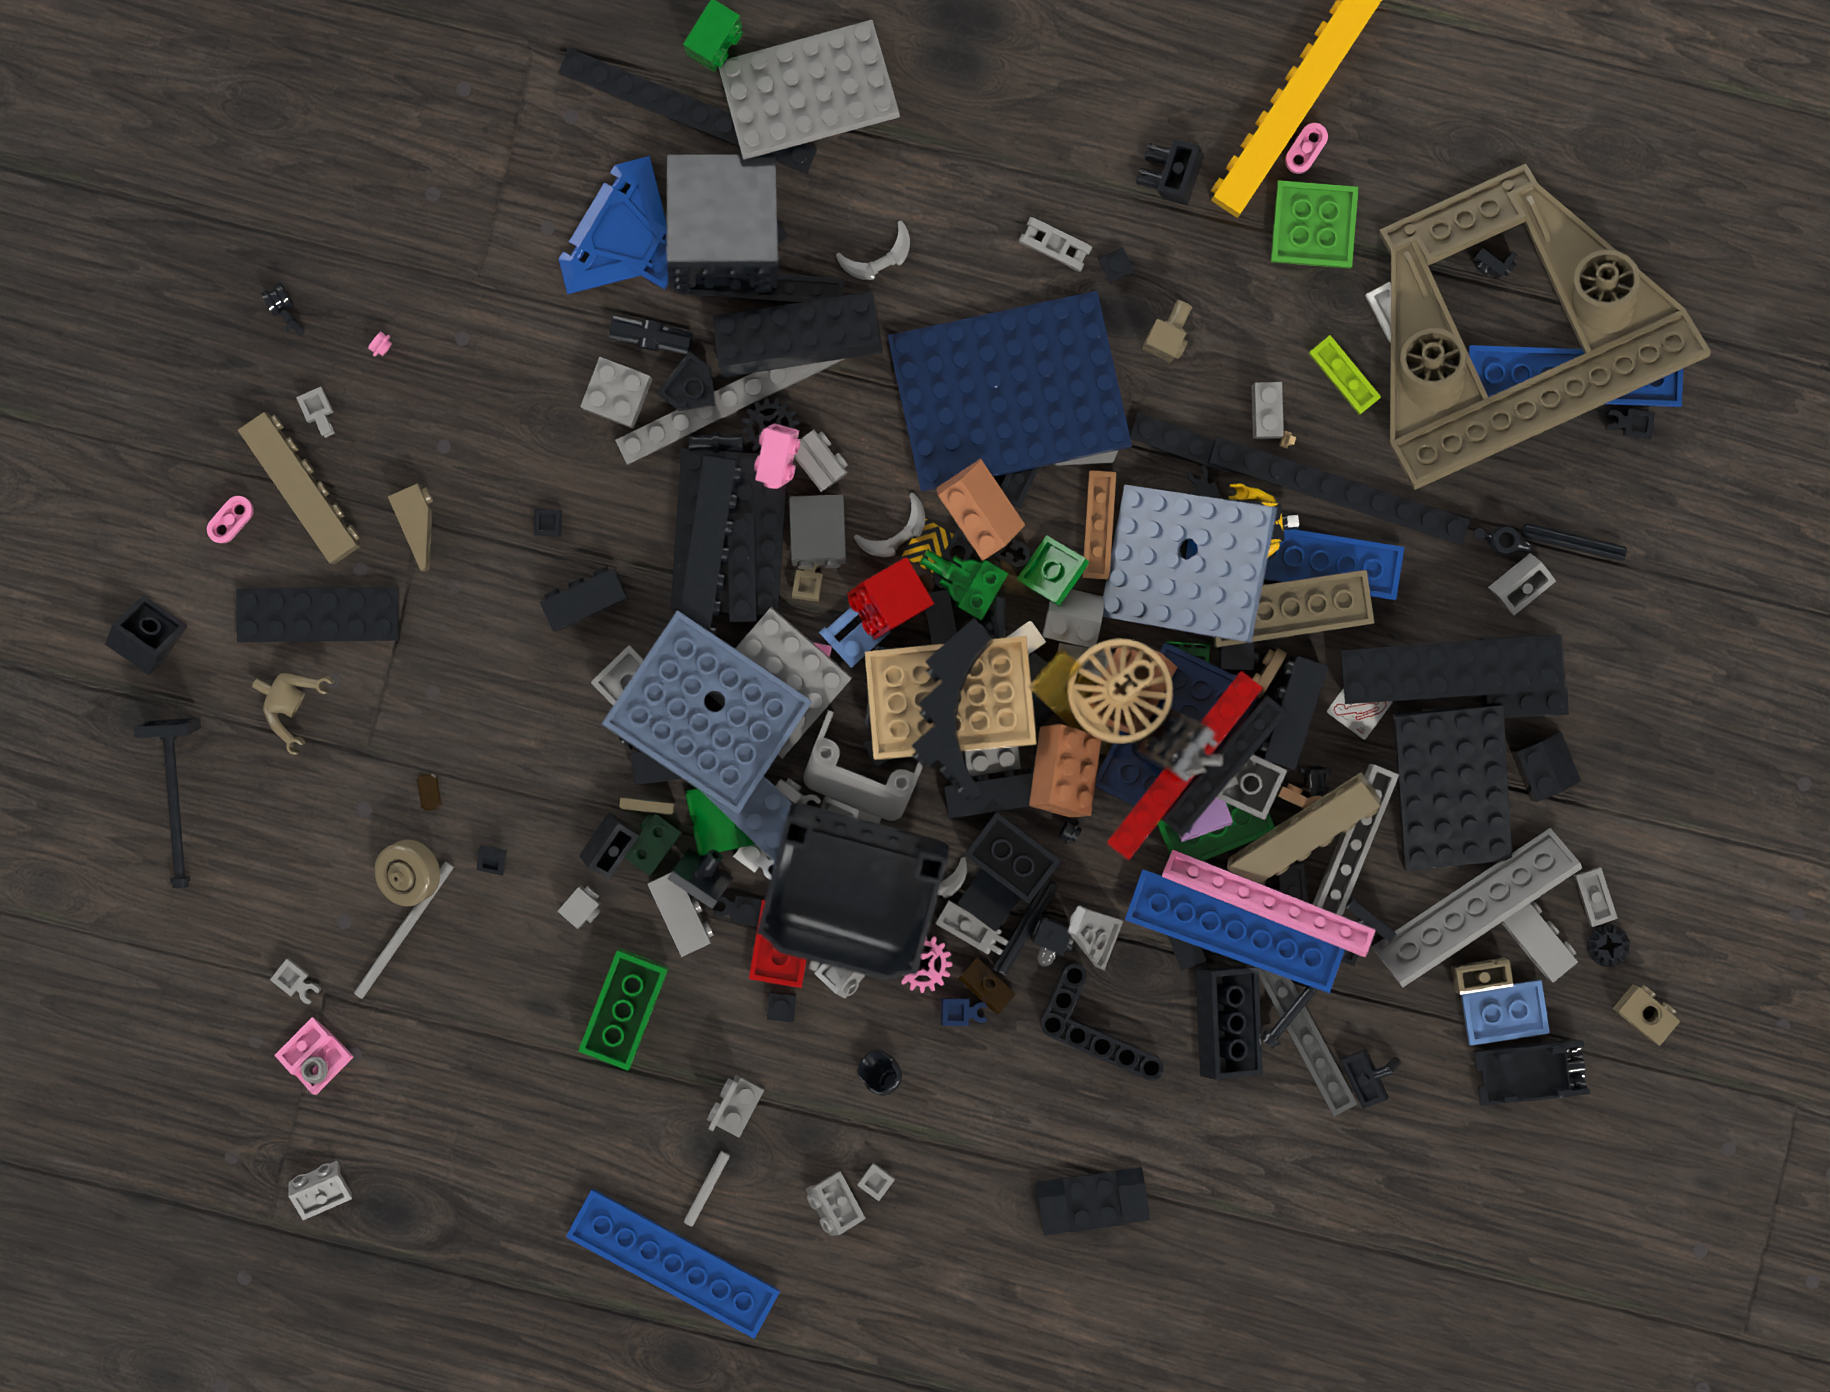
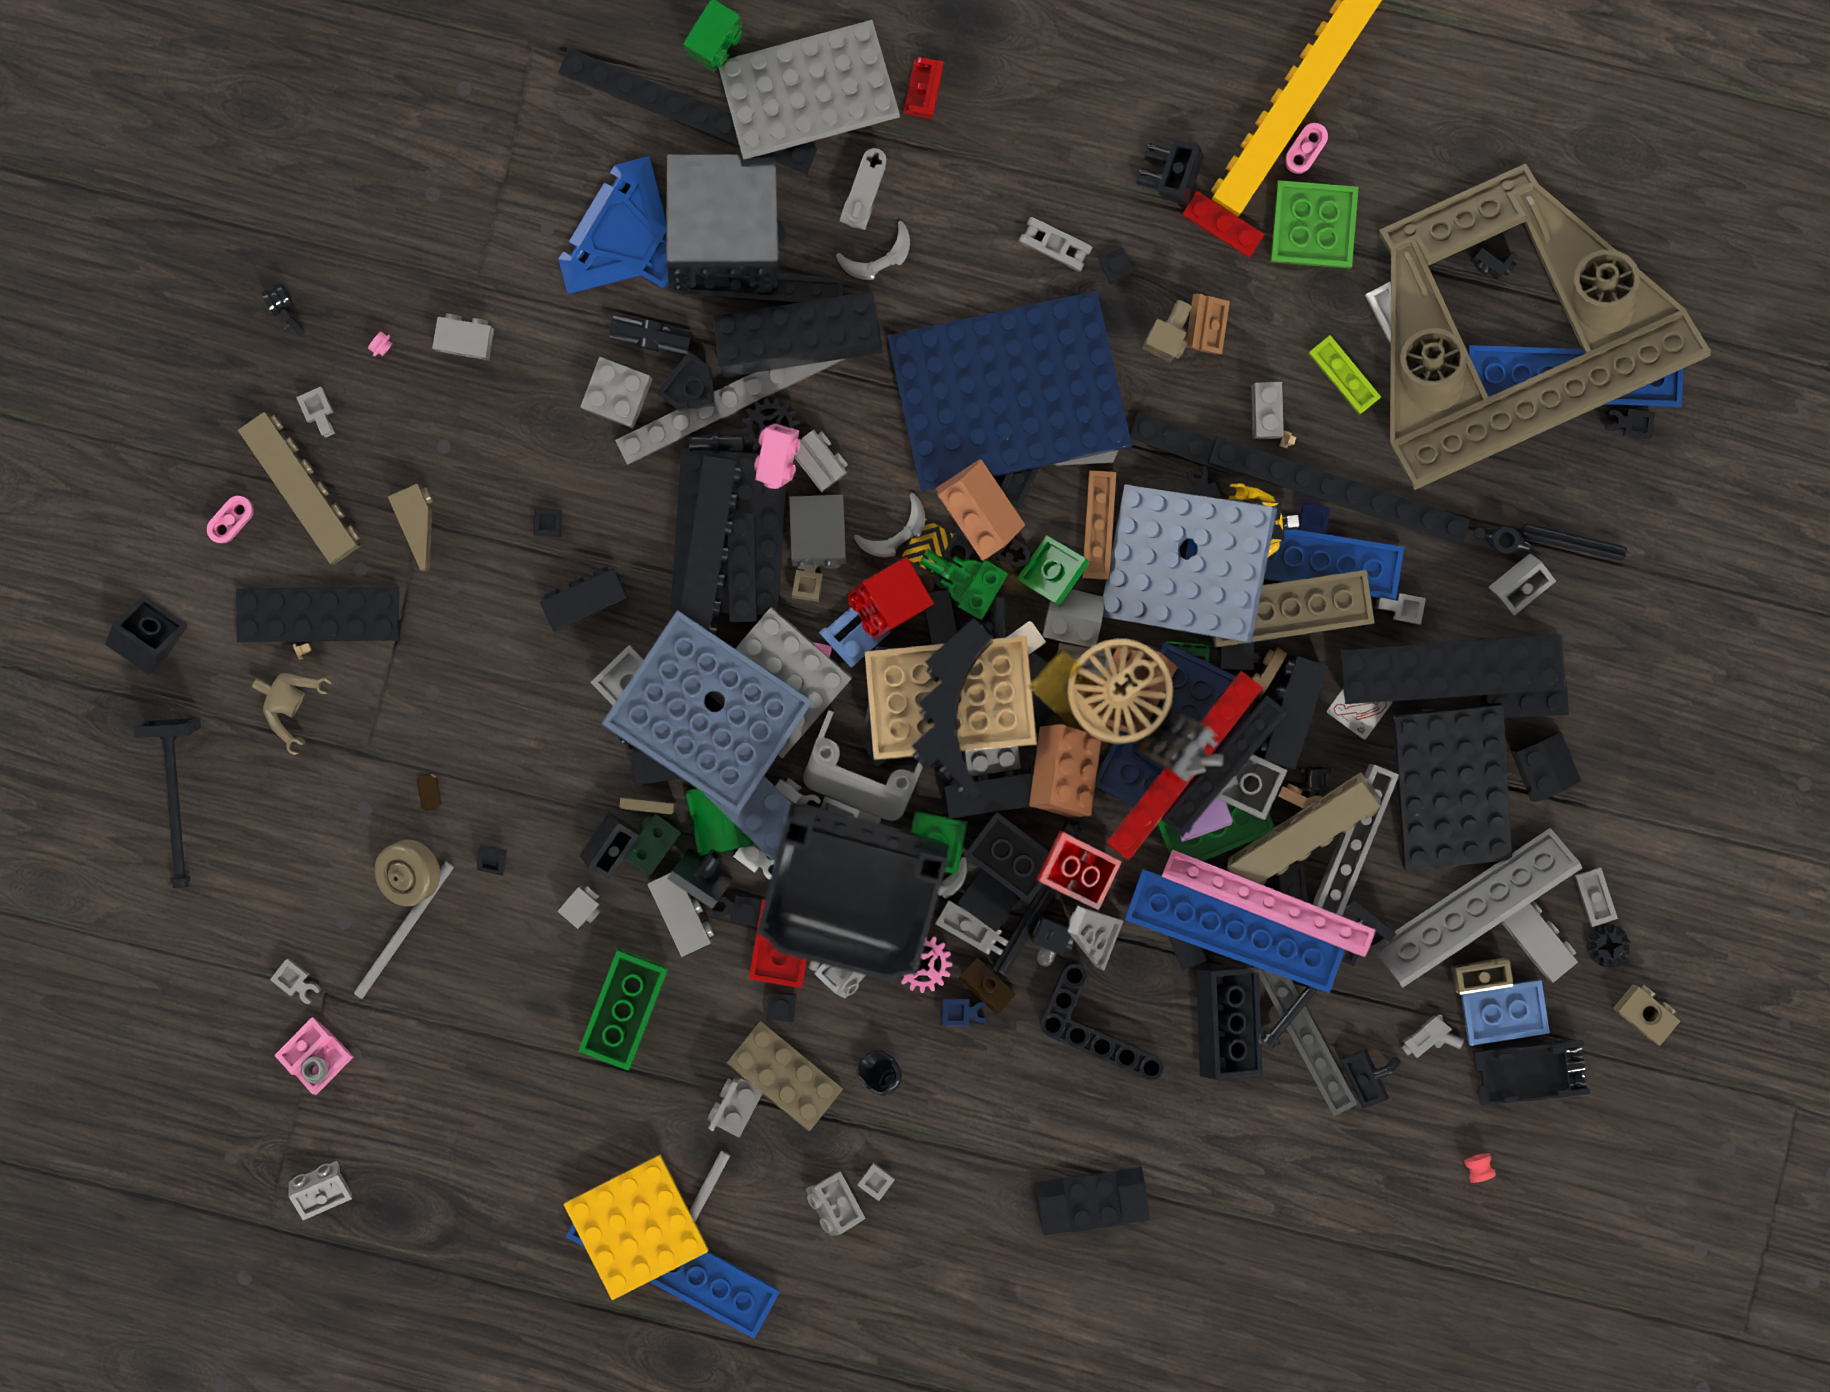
none -> tan piece [293,643,312,660]
none -> light grey brick [432,314,494,361]
none -> yellow plate [563,1154,709,1300]
none -> dark tan plate [726,1021,843,1131]
none -> light grey piece [840,148,887,230]
none -> red hinge [904,57,943,119]
none -> green plate [911,811,968,874]
none -> red slope [1037,831,1122,910]
none -> red plate [1182,191,1265,258]
none -> medium nougat plate [1186,294,1230,354]
none -> clear blue plate [1298,503,1330,534]
none -> light grey plate [1375,593,1426,625]
none -> light grey piece [1401,1014,1464,1058]
none -> coral wheel [1464,1153,1496,1183]

